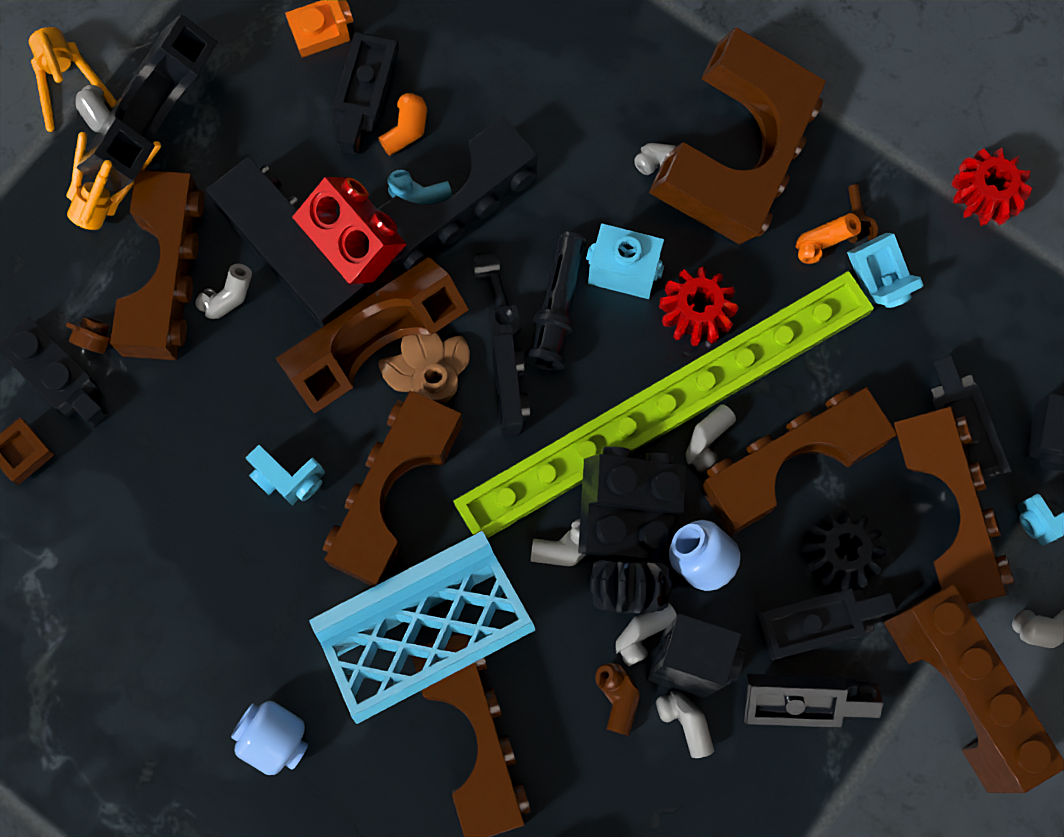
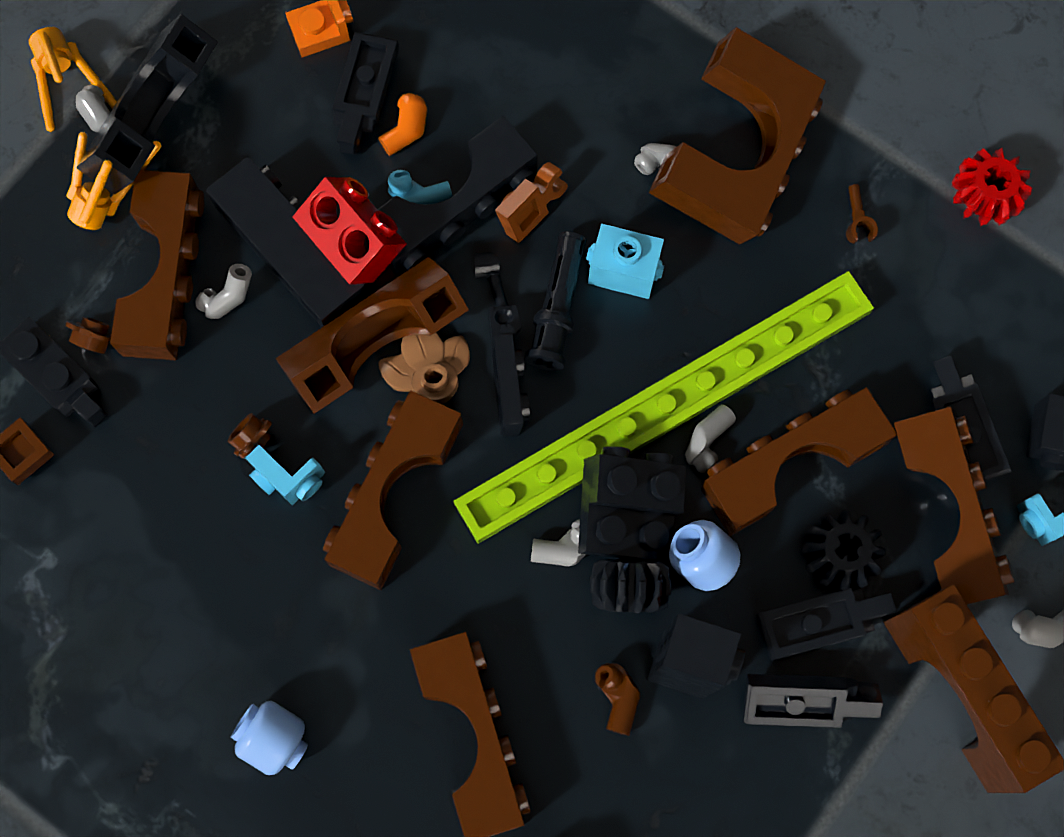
medium azure fence [309,531,536,724] -> none
light grey arm [615,603,677,666] -> none
light grey arm [656,691,714,758] -> none
red gear [659,266,738,347] -> none
orange arm [795,213,861,264] -> none
medium azure bracket [847,233,924,308] -> none
none -> reddish brown plate [227,413,272,458]
none -> dark orange plate [495,162,568,243]

